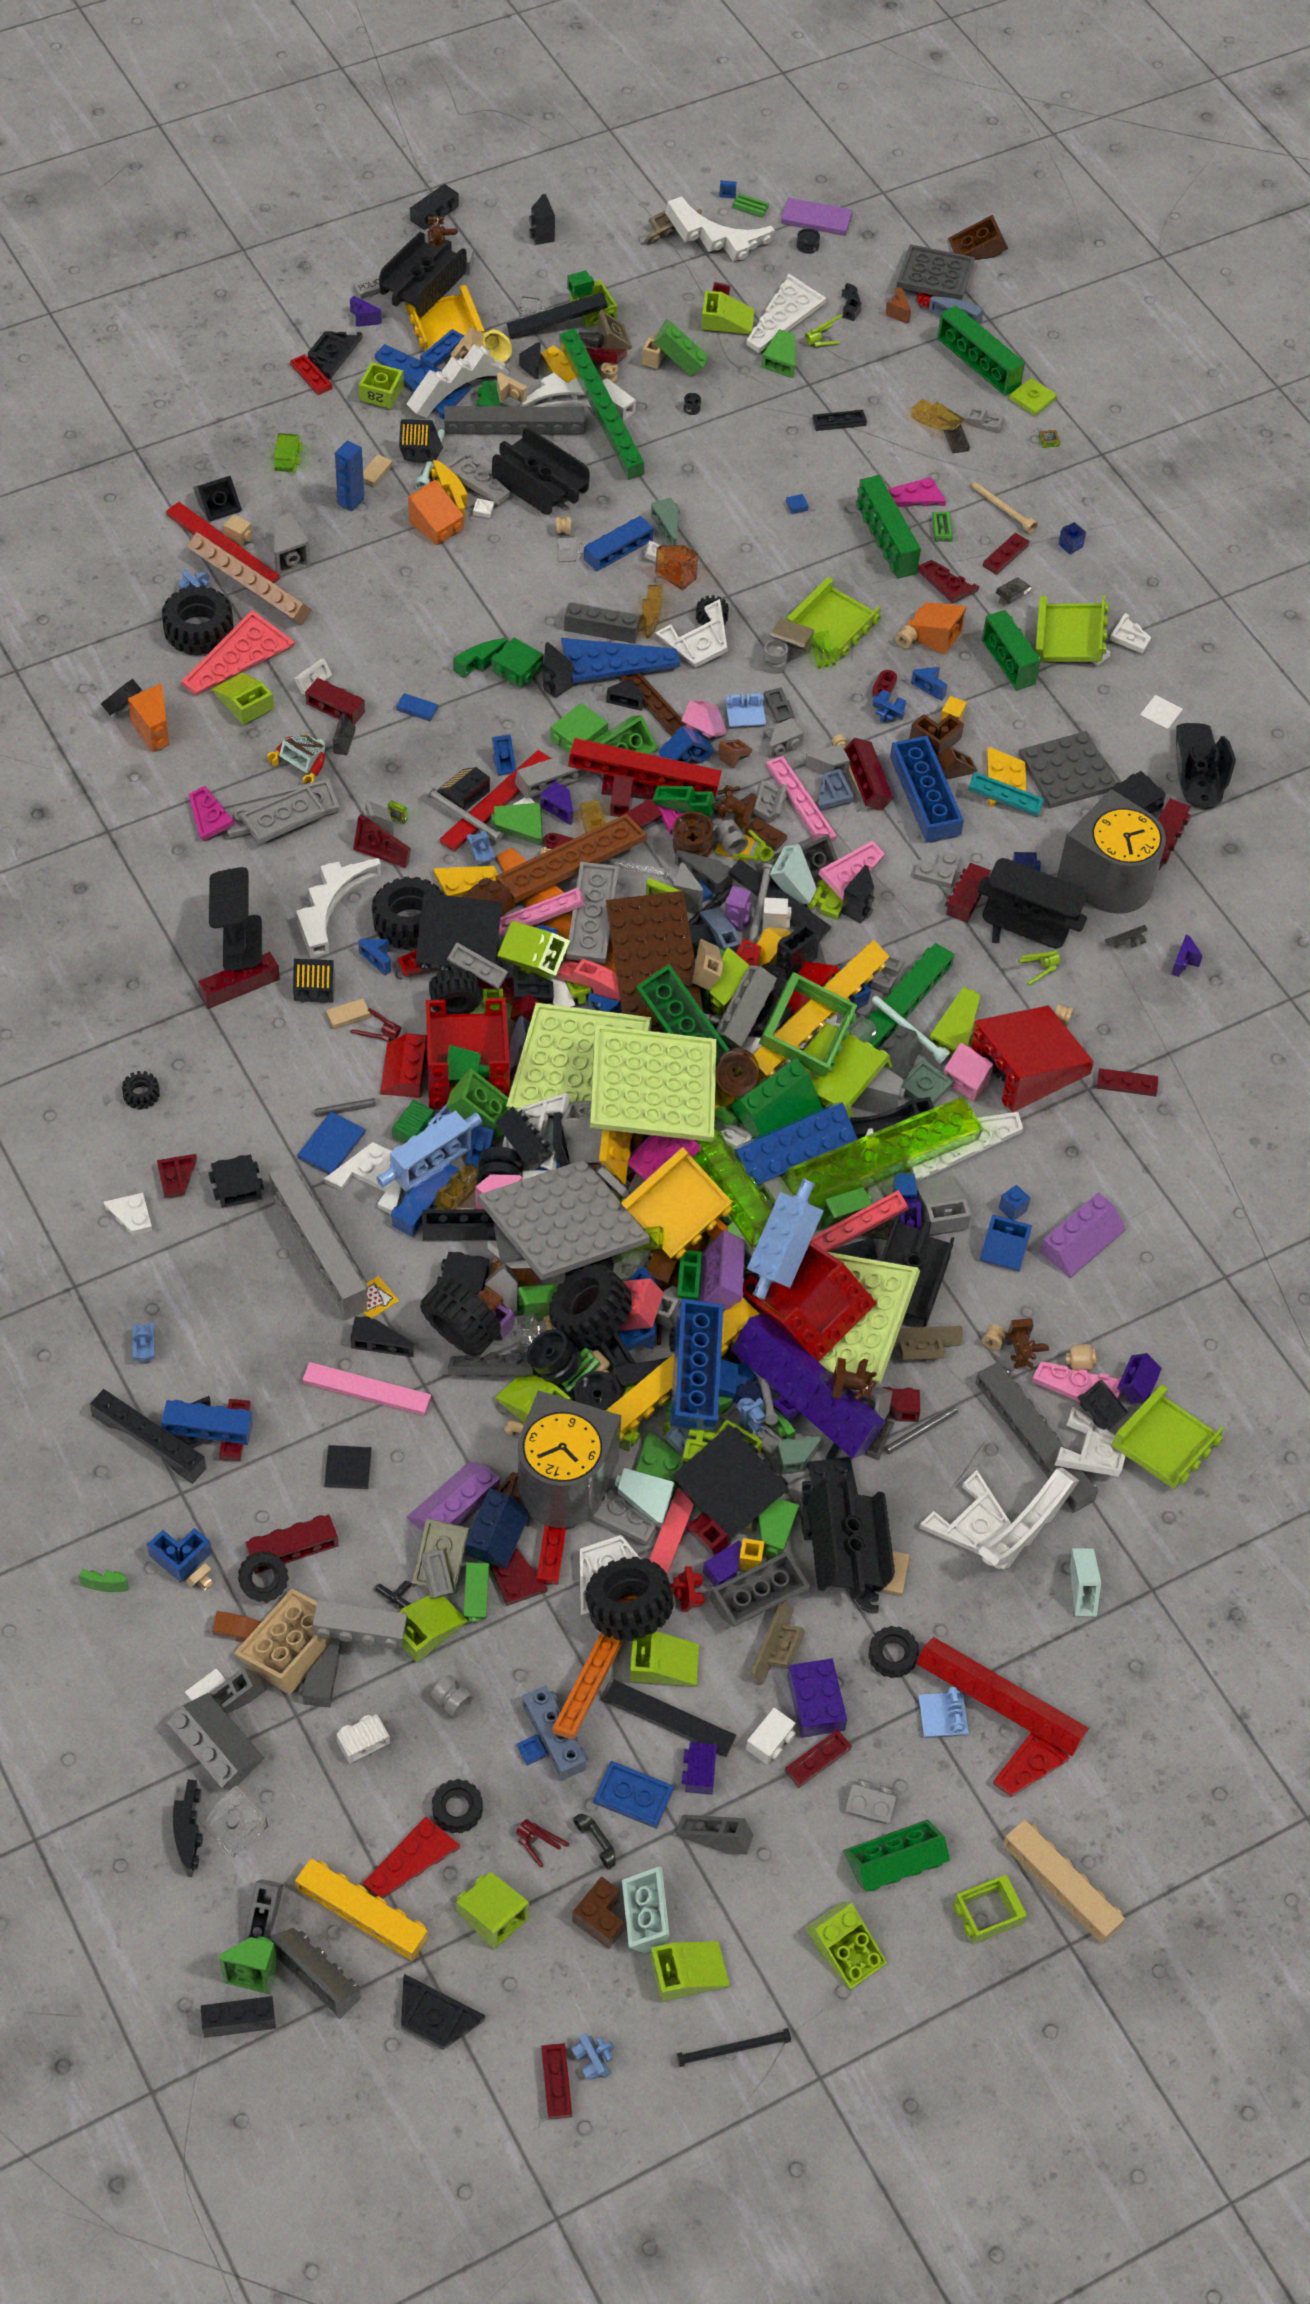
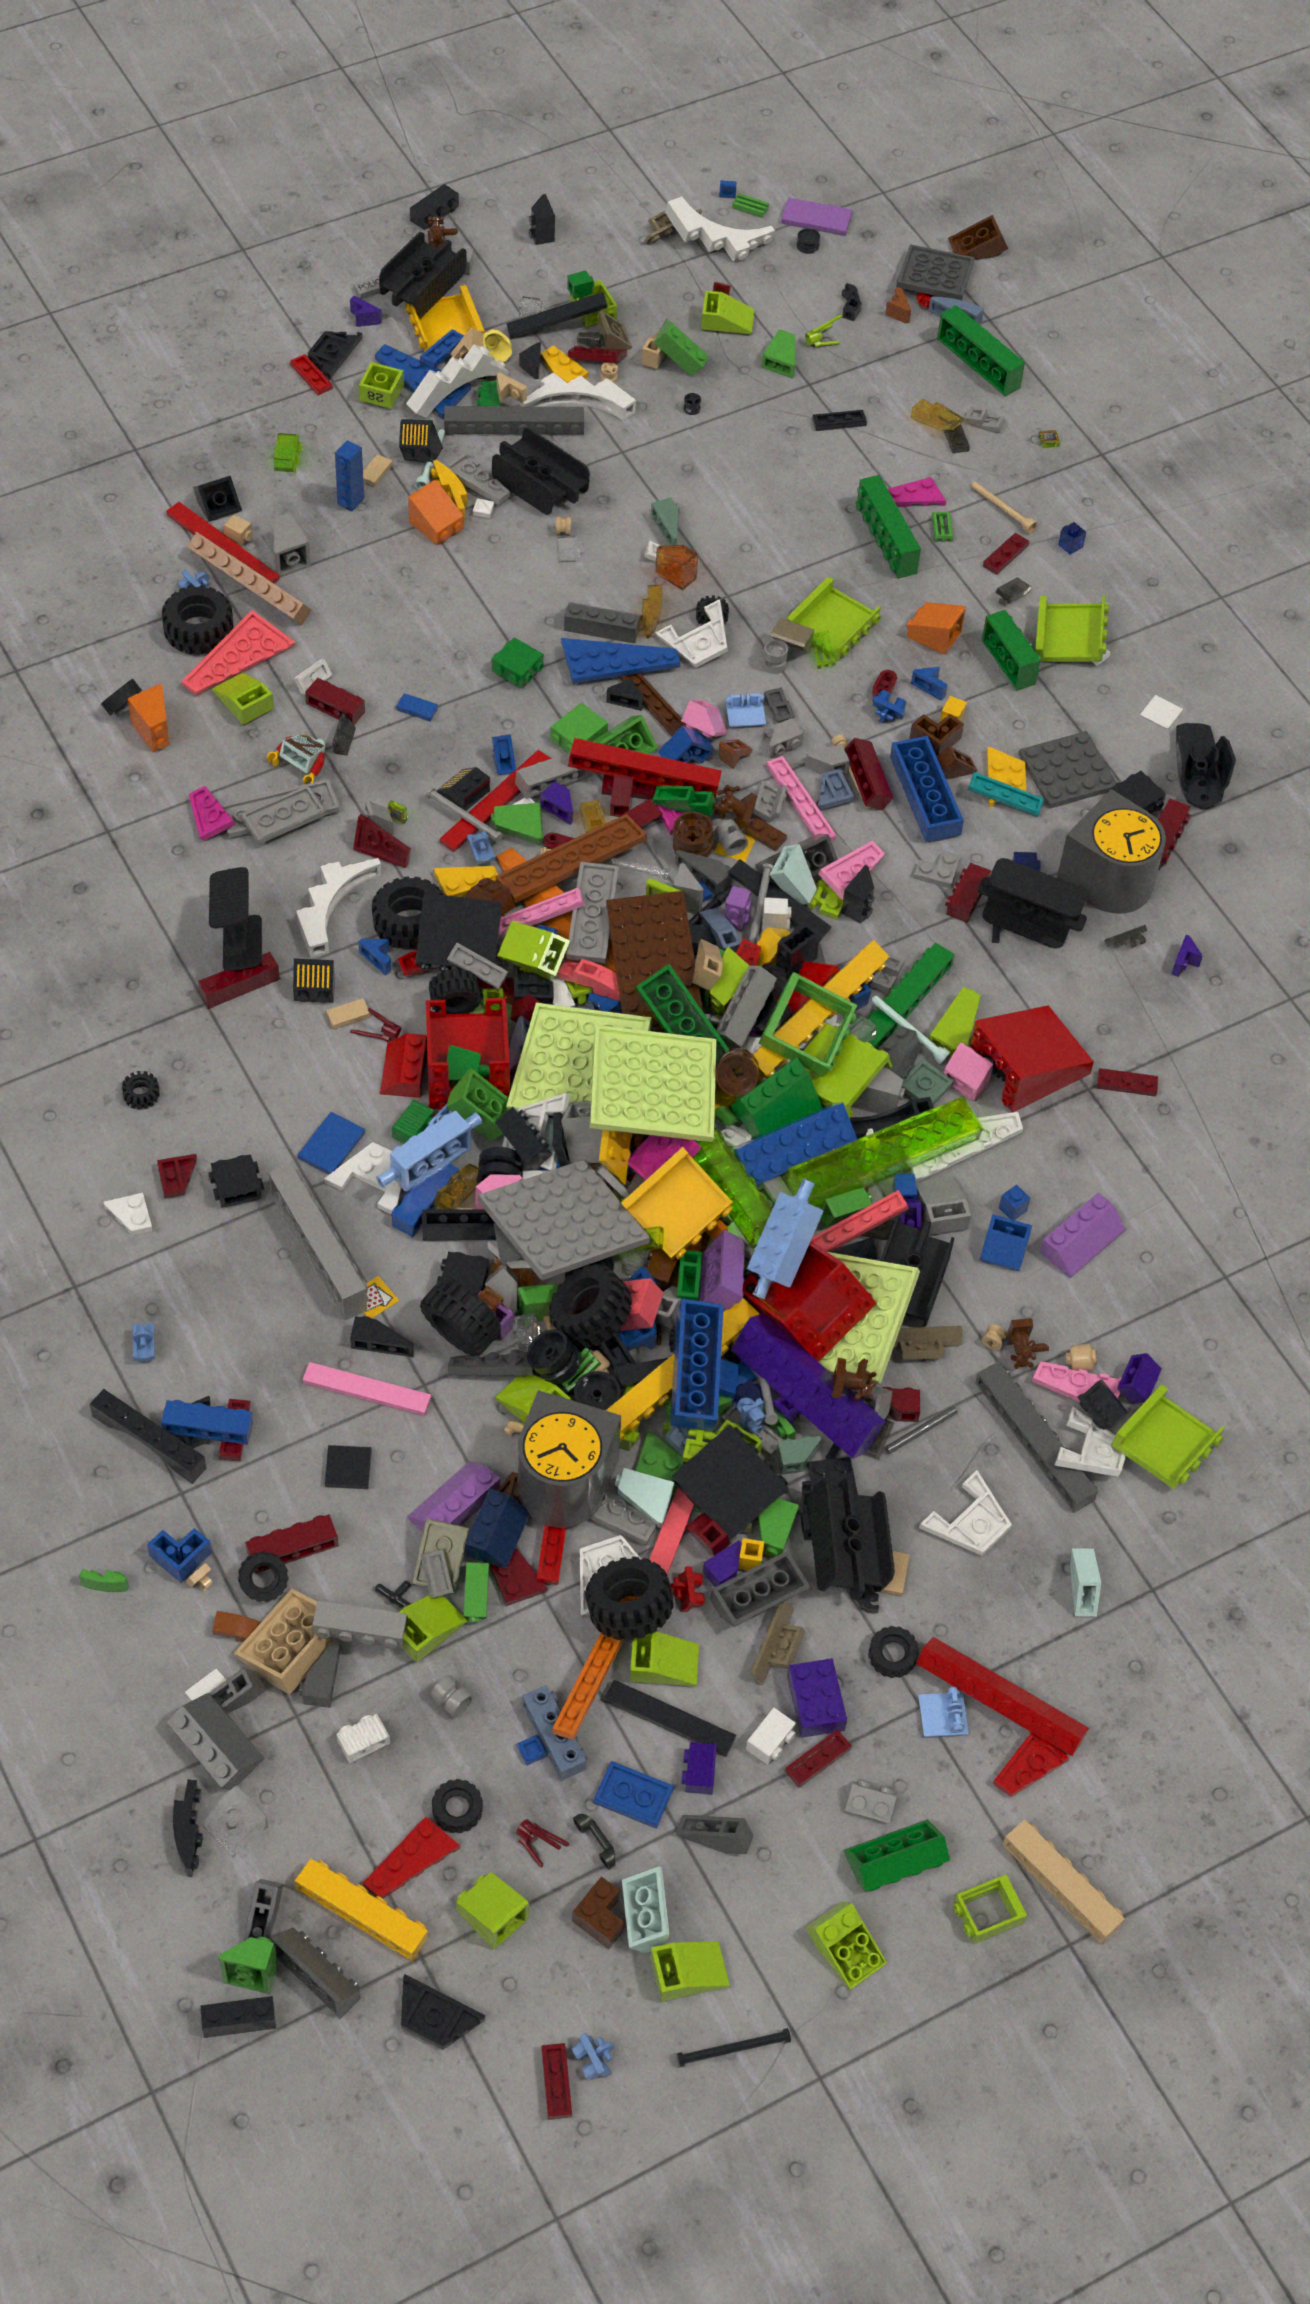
flat silver bar [315,1098,376,1117] -> none
green slope [453,638,507,678] -> none
blue slope [465,1125,495,1167] -> none
black slope [543,642,573,698] -> none
green brick [559,328,645,480] -> none
blue brick [584,516,654,572] -> none
lime plant [733,830,774,862] -> none
white wing [746,274,826,353] -> none
blue tile [786,494,809,514] -> none
tan wheel [895,625,918,648] -> none
dark red wing [917,560,979,603] -> none
white arch [978,1468,1080,1569] -> none
lime plate [1009,378,1058,416] -> none
lime plant [1019,950,1060,985] -> none
tan wheel [1055,1003,1074,1026] -> none
white wing [1110,613,1151,654] -> none

